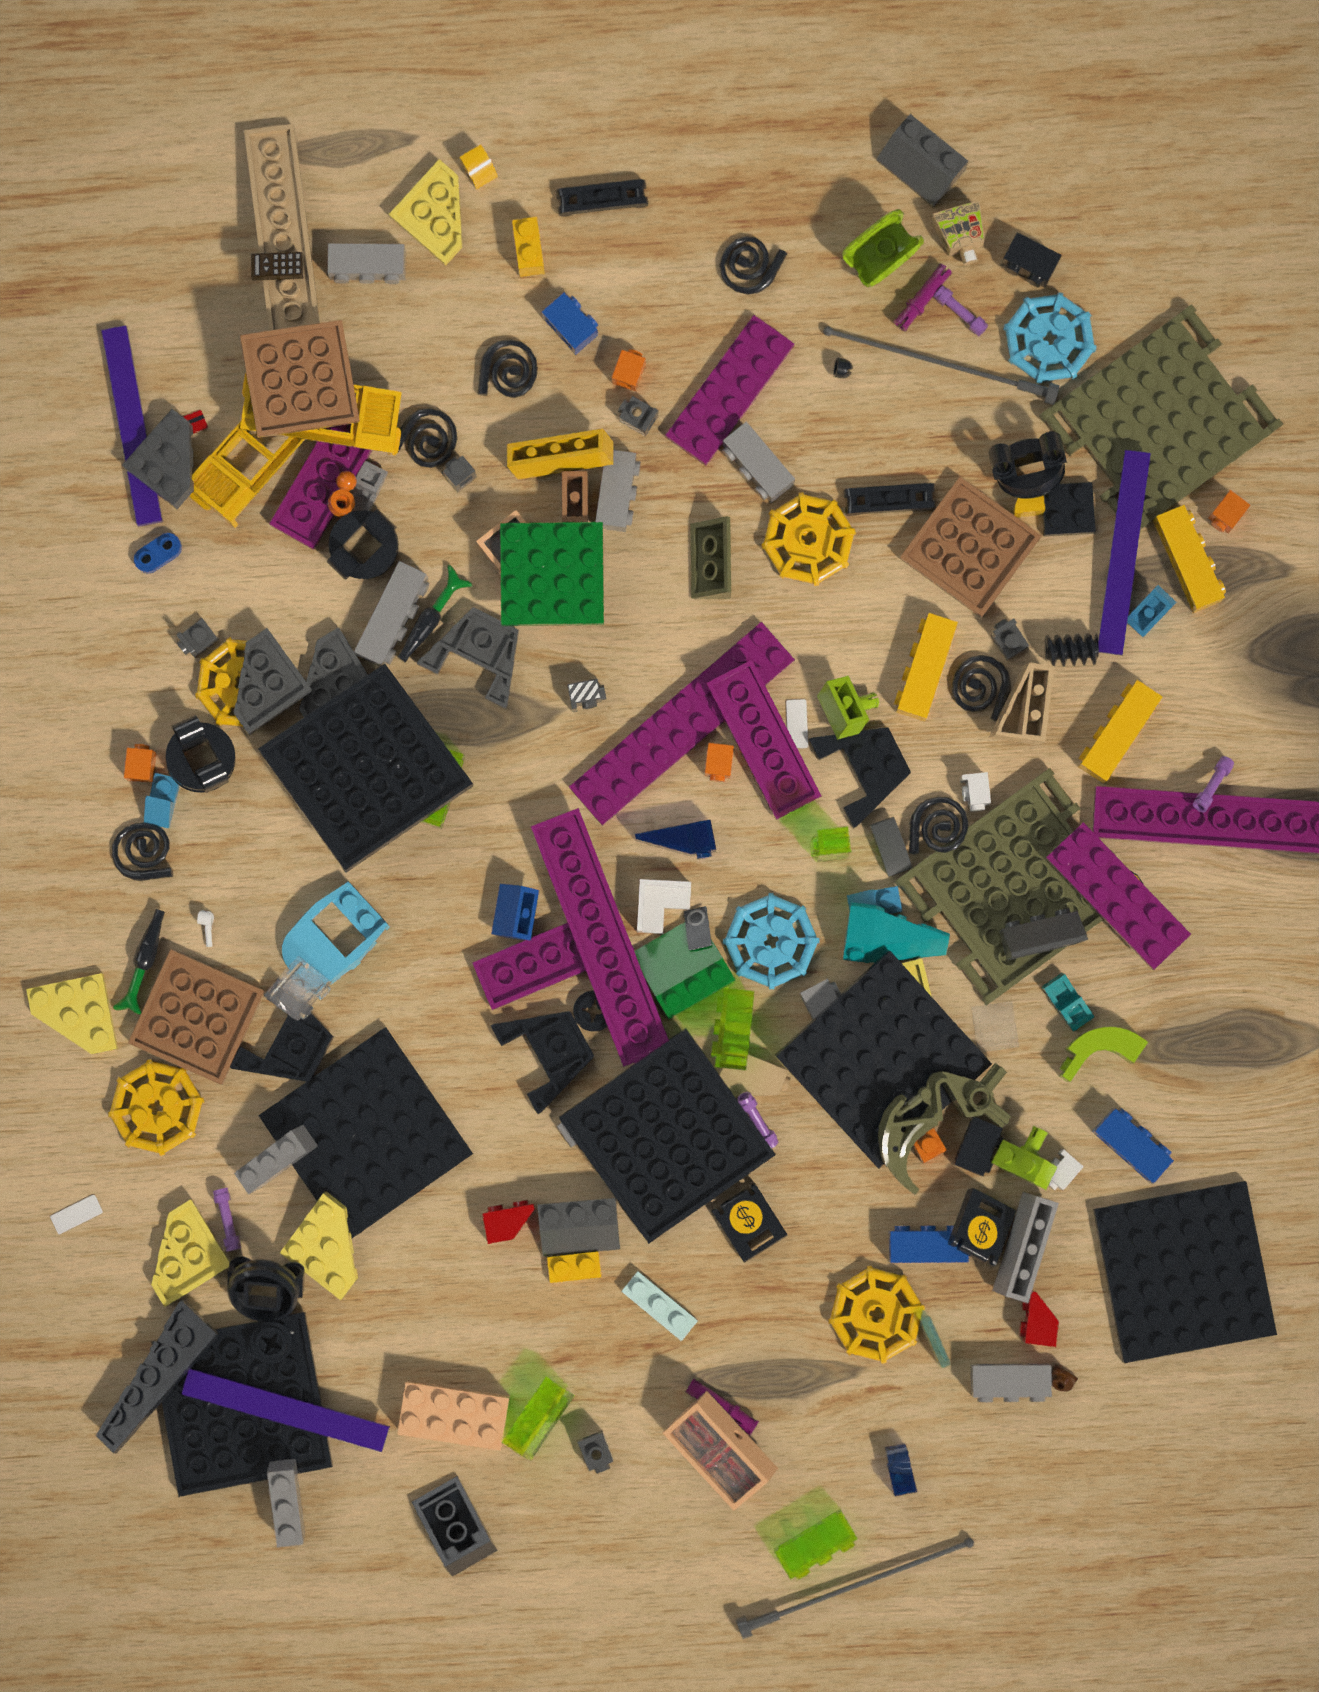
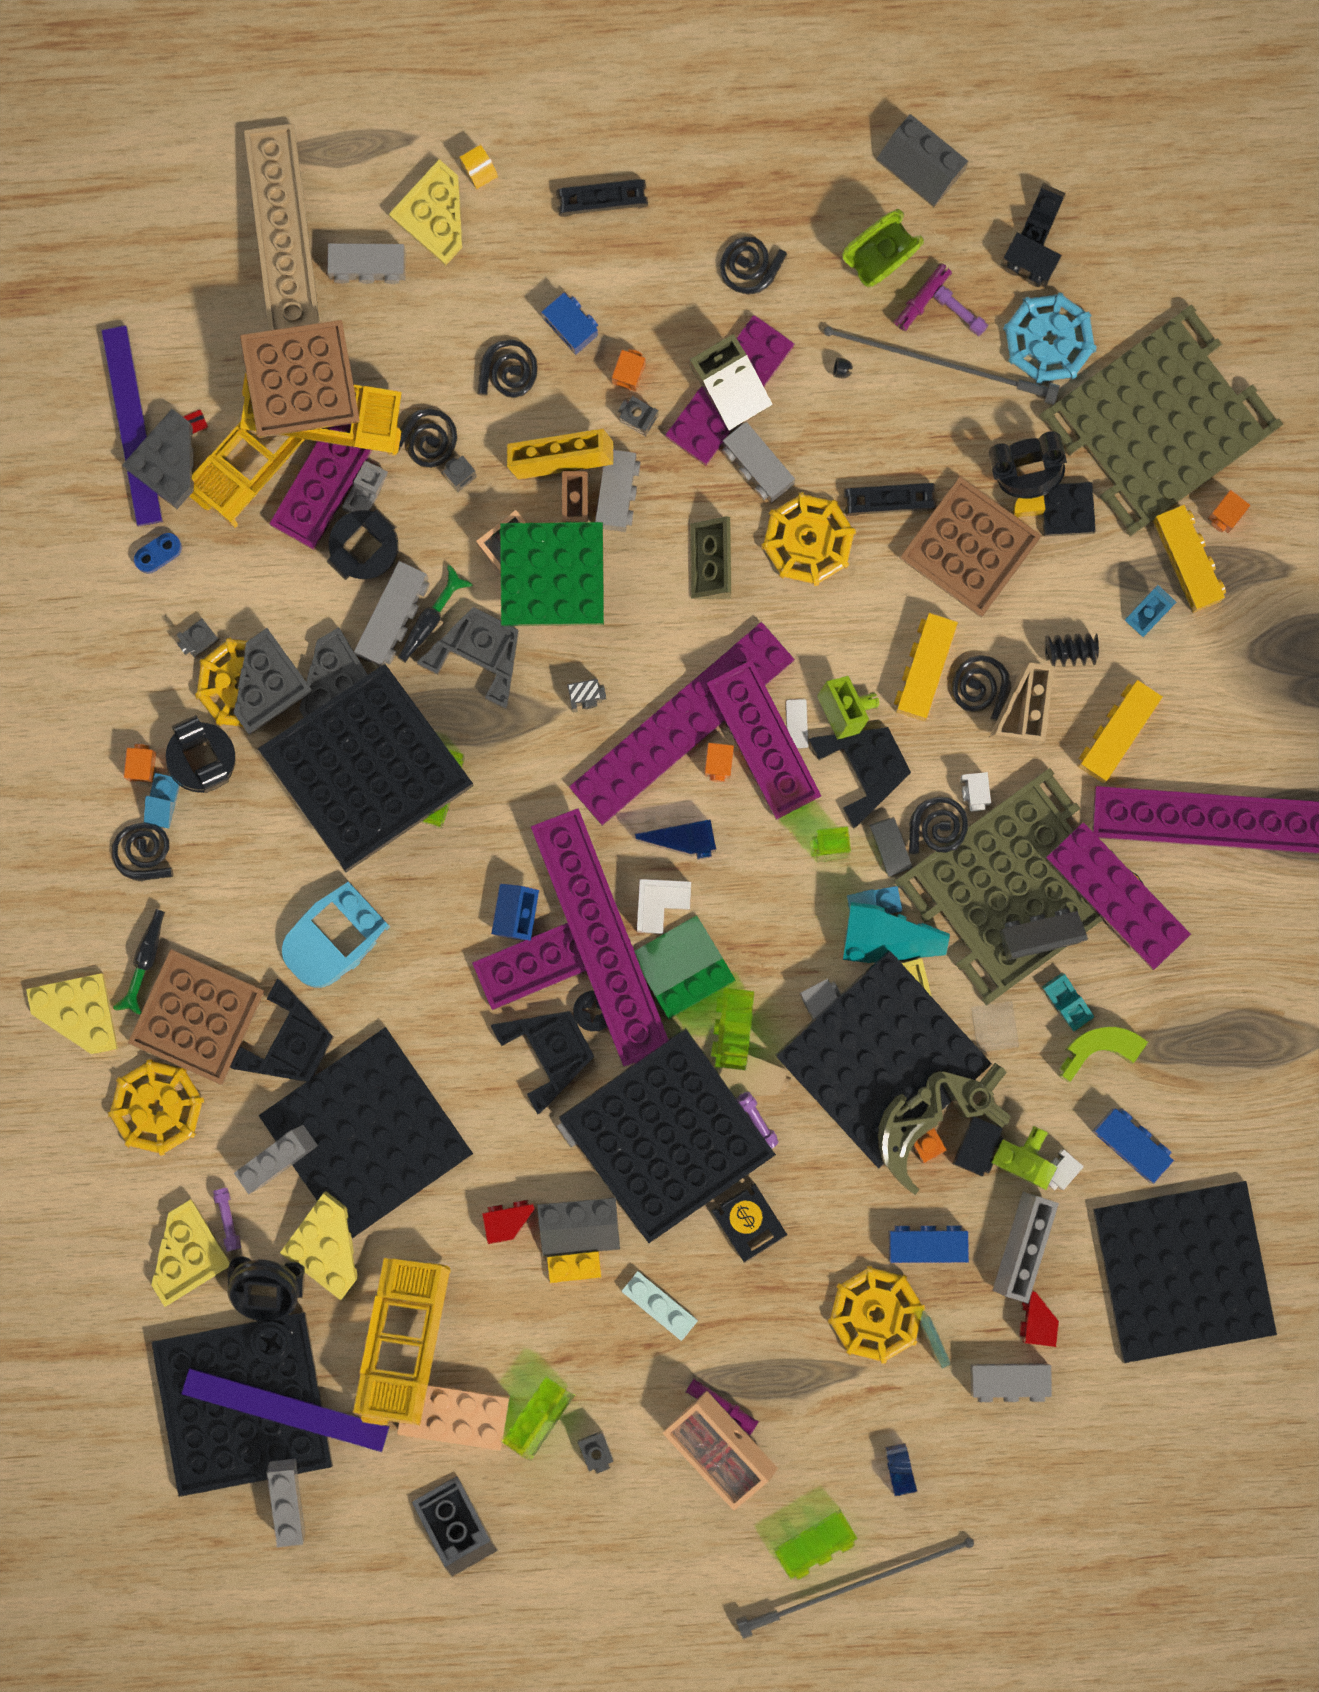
white sticker [50,1195,103,1234] -> none
black wing [95,1300,220,1454] -> none
white hand [197,910,214,947] -> none
dark brown tile [251,252,303,281] -> none
clear slope [263,956,332,1021] -> none
orange plate [328,471,357,517] -> none
yellow brick [512,217,545,277] -> none
sticker [684,906,712,950] -> none
medium azure plate [723,893,820,989] -> none
torso [931,200,984,265] -> none
black container [948,1188,1016,1267] -> none
dark grey bracket [991,618,1029,661] -> none
reddish brown plate [1051,1363,1078,1392] -> none
dark purple tile [1099,450,1151,656] -> none
medium lavender bar [1193,756,1234,813] -> none
none -> yellow piece [353,1258,451,1426]
none -> slope [690,334,773,431]
none -> black slope [1021,183,1066,245]

